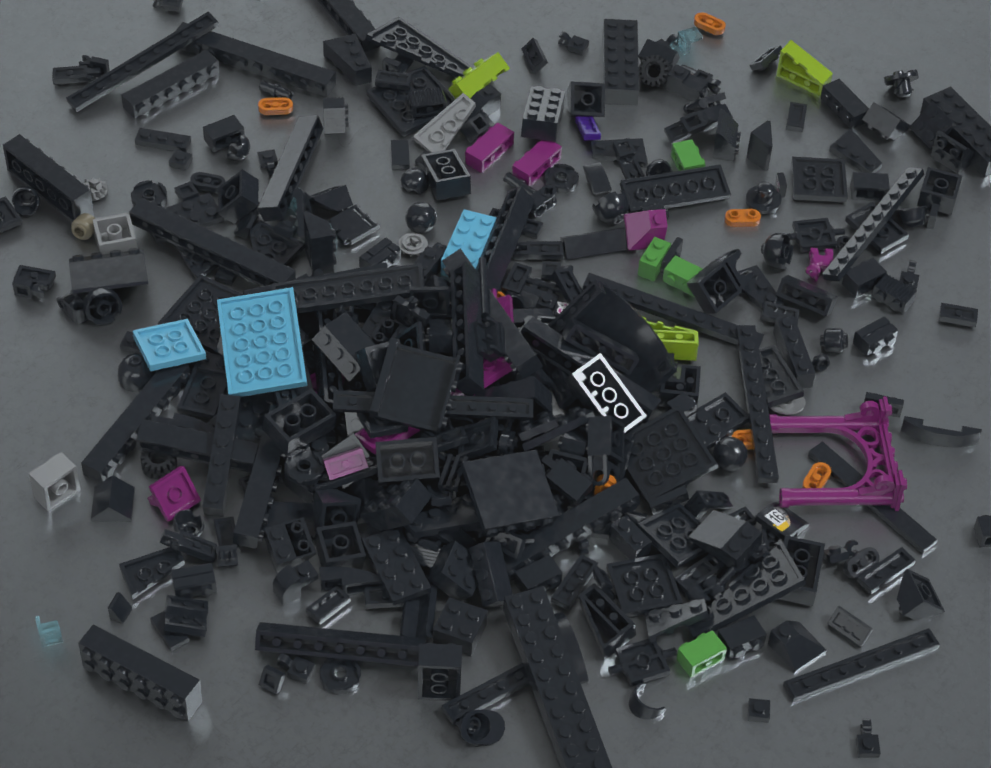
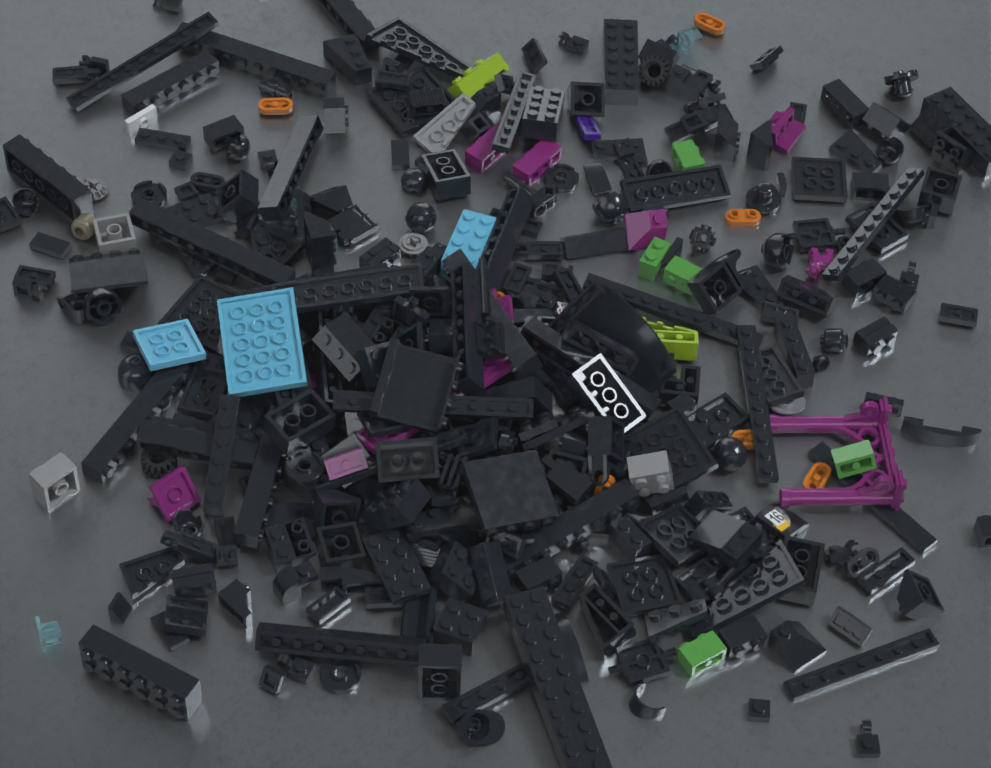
black slope [91,475,135,522] -> none
lime wedge [776,40,833,97] -> none
none -> black tile [29,232,71,259]
none -> white plate [125,104,158,136]
none -> black arch [218,578,253,629]
none -> black plate [491,71,536,154]
none -> black plate [494,73,515,95]
none -> light grey brick [627,451,675,497]
none -> black brick [689,224,717,251]
none -> magenta bracket [769,107,806,154]
none -> bright green brick [831,440,877,479]
none -> black hair [876,137,904,164]

